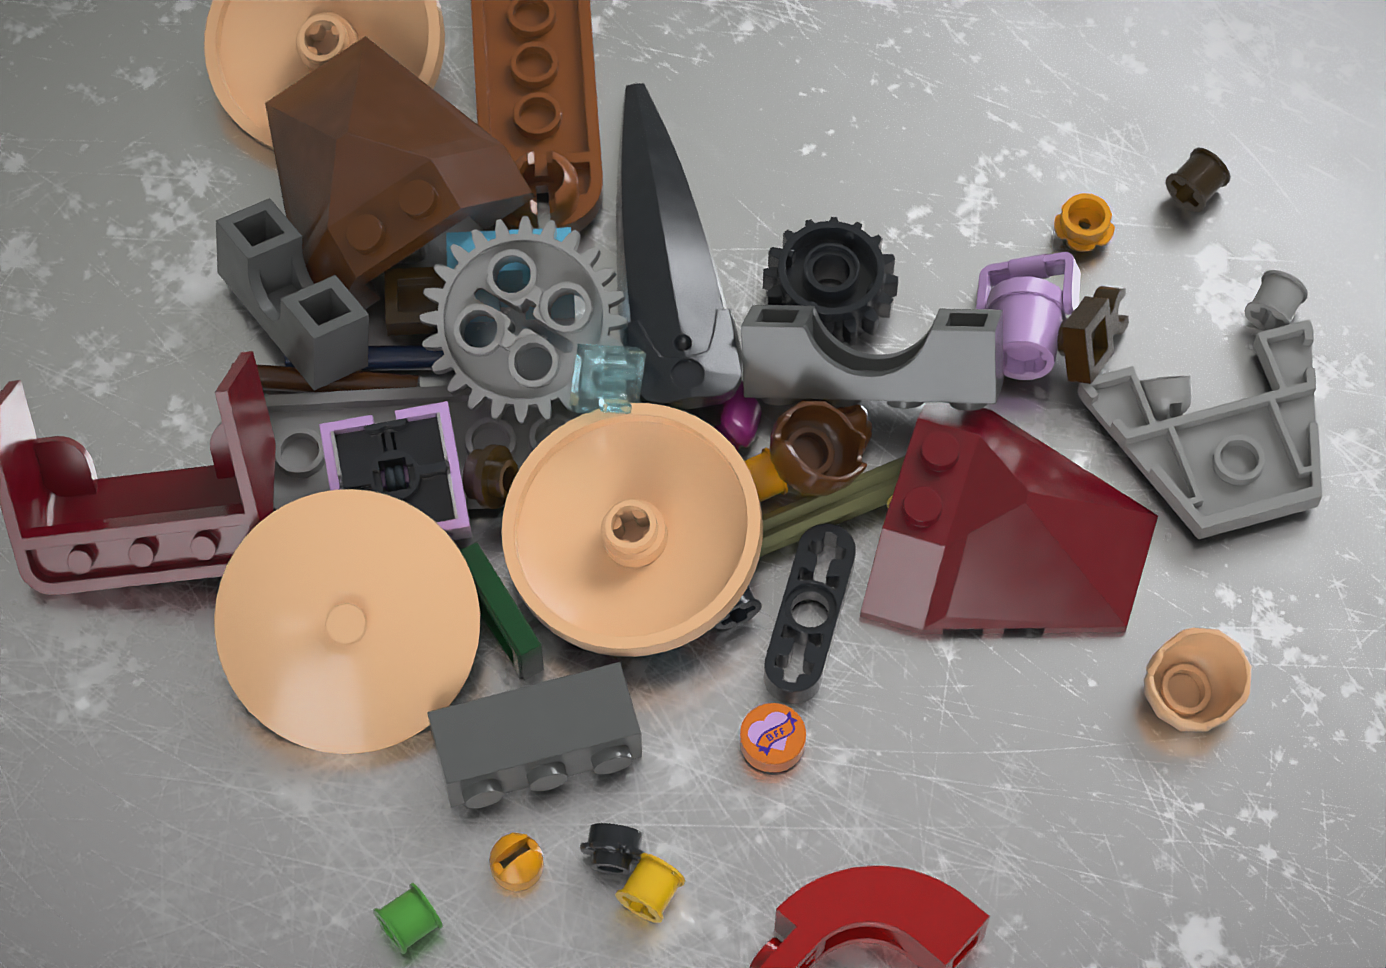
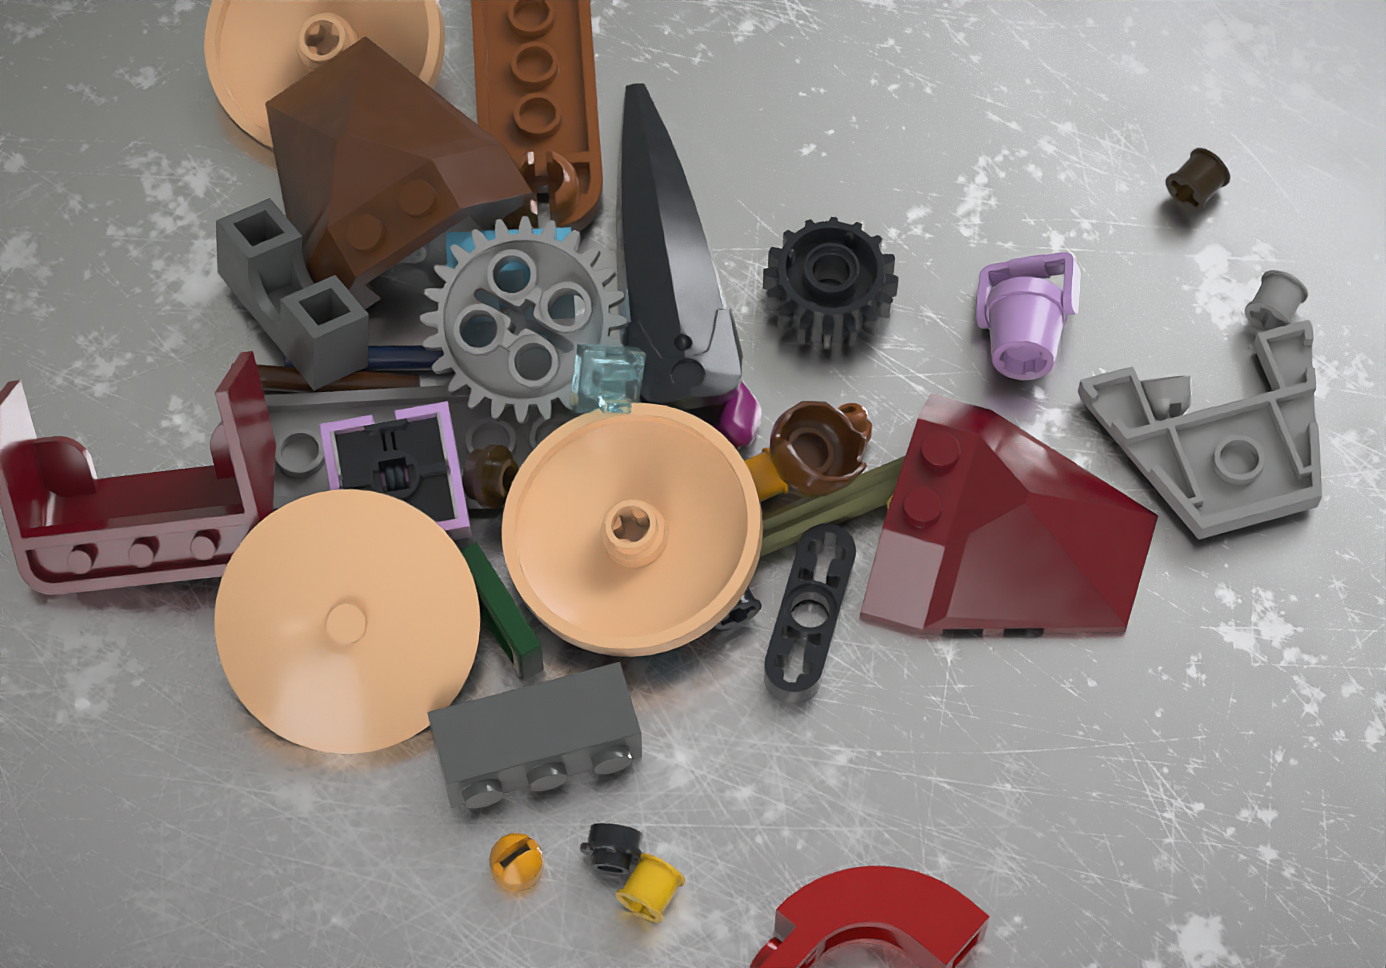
bright green axle [373,883,443,955] -> none
dark brown tile [384,266,446,336] -> none
orange tile [740,703,806,773] -> none
arch [741,305,1004,410] -> none
light orange plate [1054,193,1115,252] -> none
dark brown plate [1057,285,1129,384] -> none
light nougat hair [1143,628,1252,732] -> none

